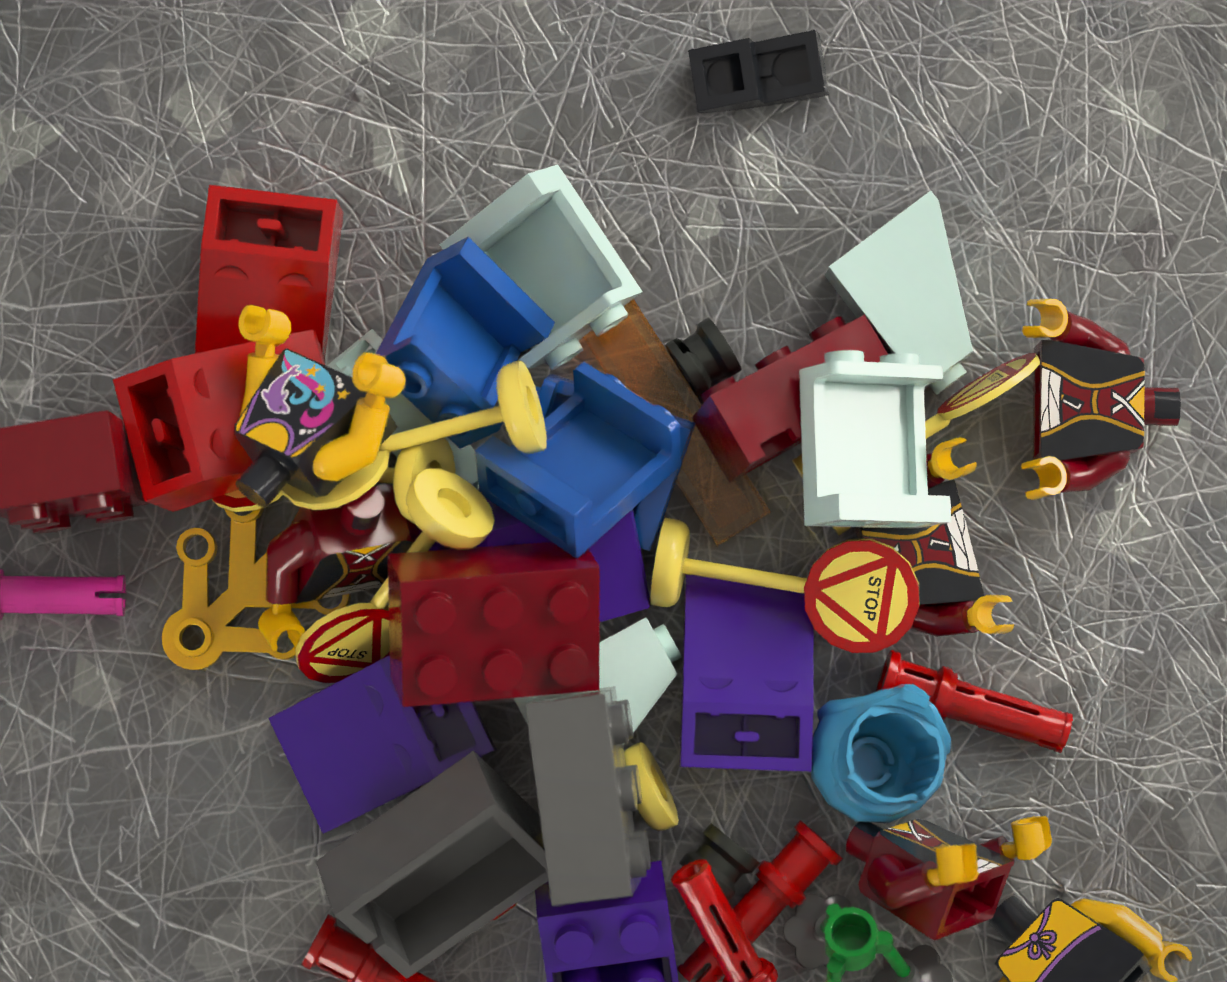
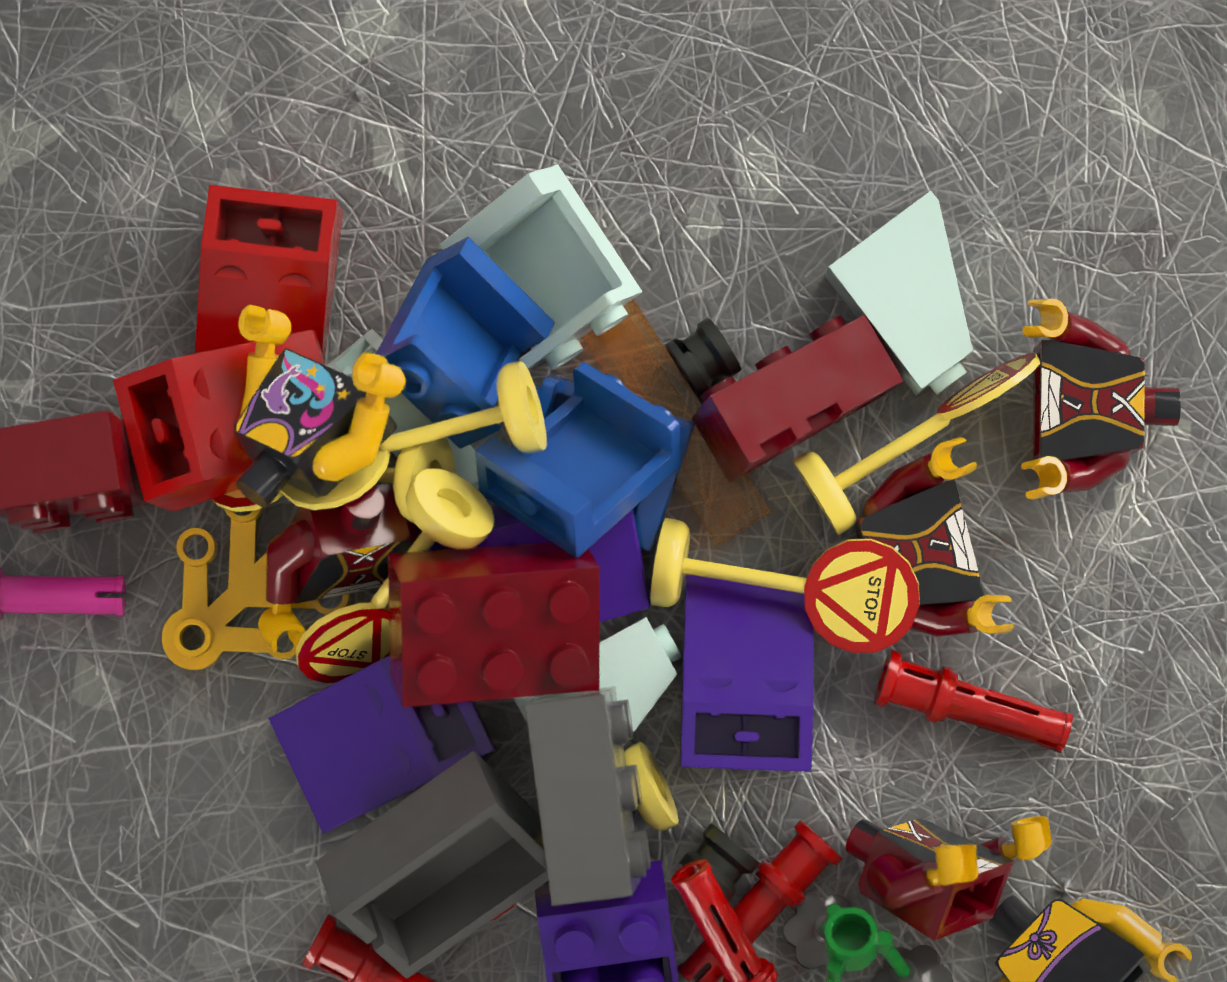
black slope [688,30,829,114] -> none
light aqua panel [799,350,951,529] -> none
dark azure helmet [811,684,951,824] -> none

